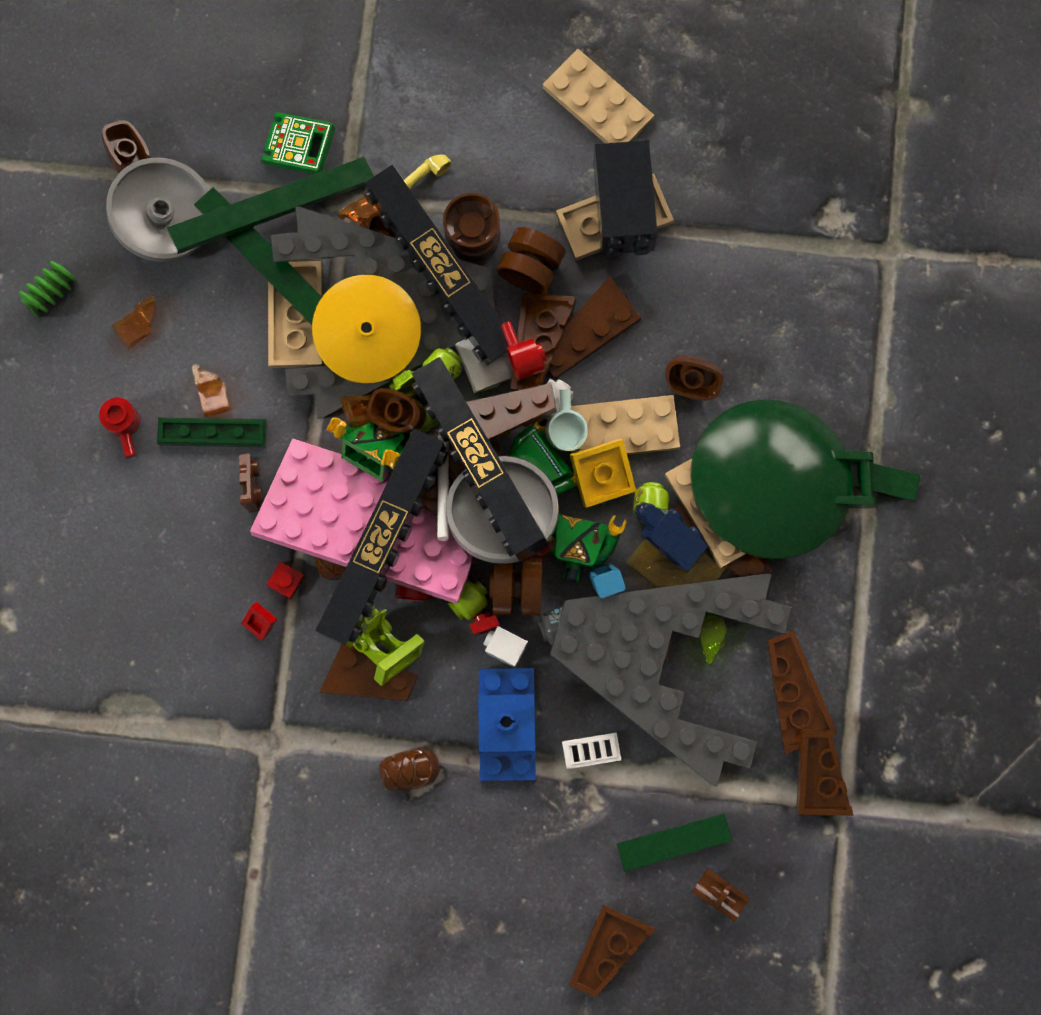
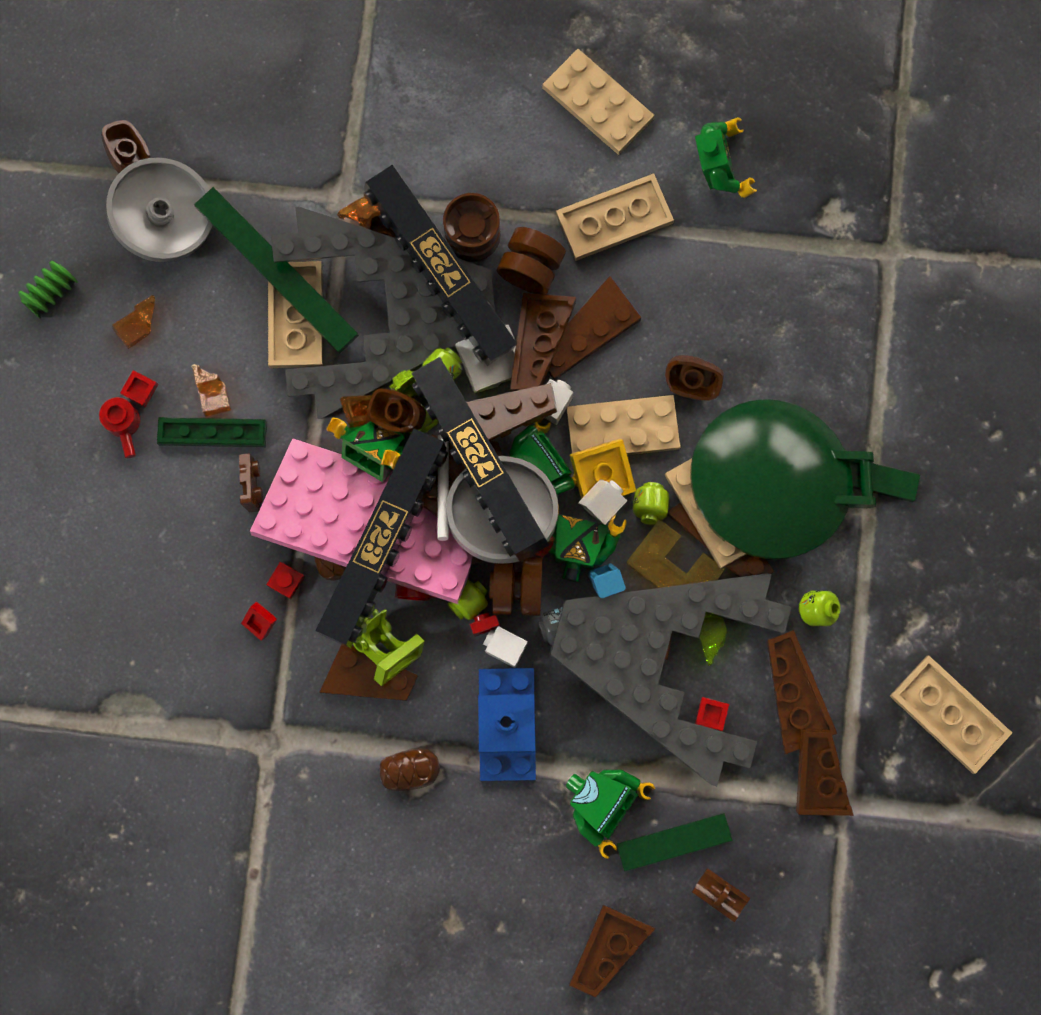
dark green tile [167,157,374,254] -> none
green container [260,112,336,175] -> none
yellow dish [312,275,421,384] -> none
light yellow bar [404,155,452,189] -> none
red piece [501,322,547,381] -> none
light aqua piece [546,389,588,451] -> none
white slope [562,733,621,770] -> none
black brick [593,140,658,257] -> none
dark blue hinge [635,502,708,571] -> none
none -> red plate [120,370,159,407]
none -> green torso [566,770,655,859]
none -> white brick [579,479,627,525]
none -> green torso [695,117,757,198]
none -> red plate [695,697,729,731]
none -> lime head [799,591,841,626]
none -> tan plate [890,655,1012,774]

